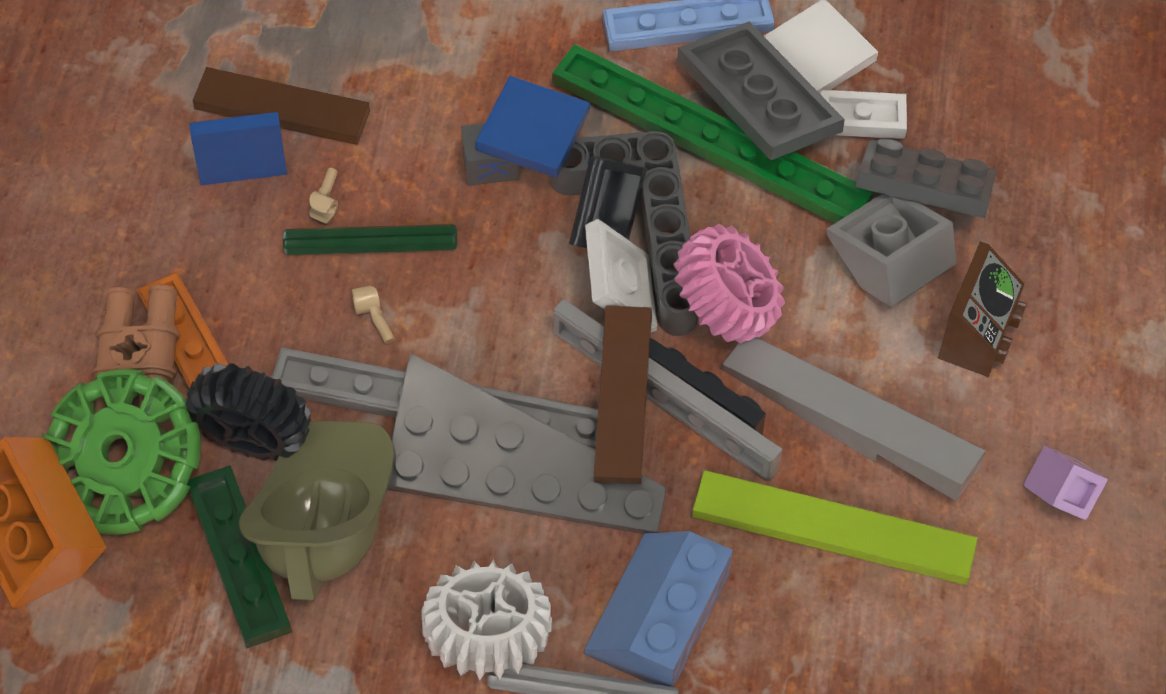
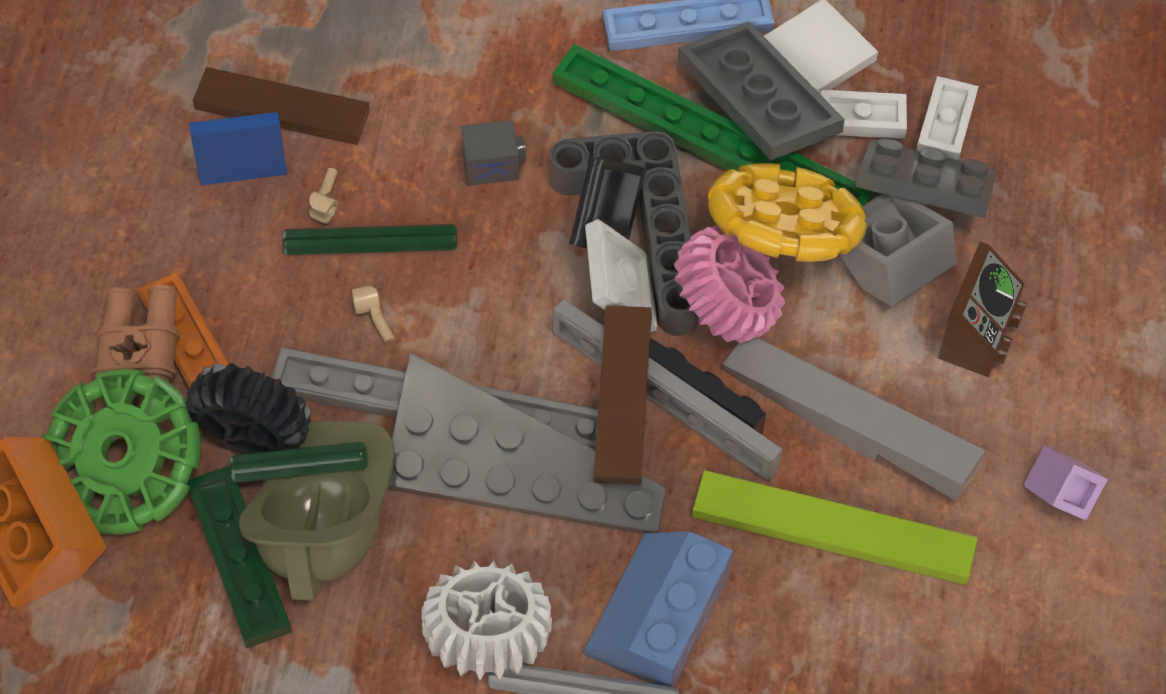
blue tile [476,76,590,178] -> none
none -> dark green axle [229,441,369,483]
none -> yellow plate [708,163,867,262]
none -> white plate [916,76,979,160]

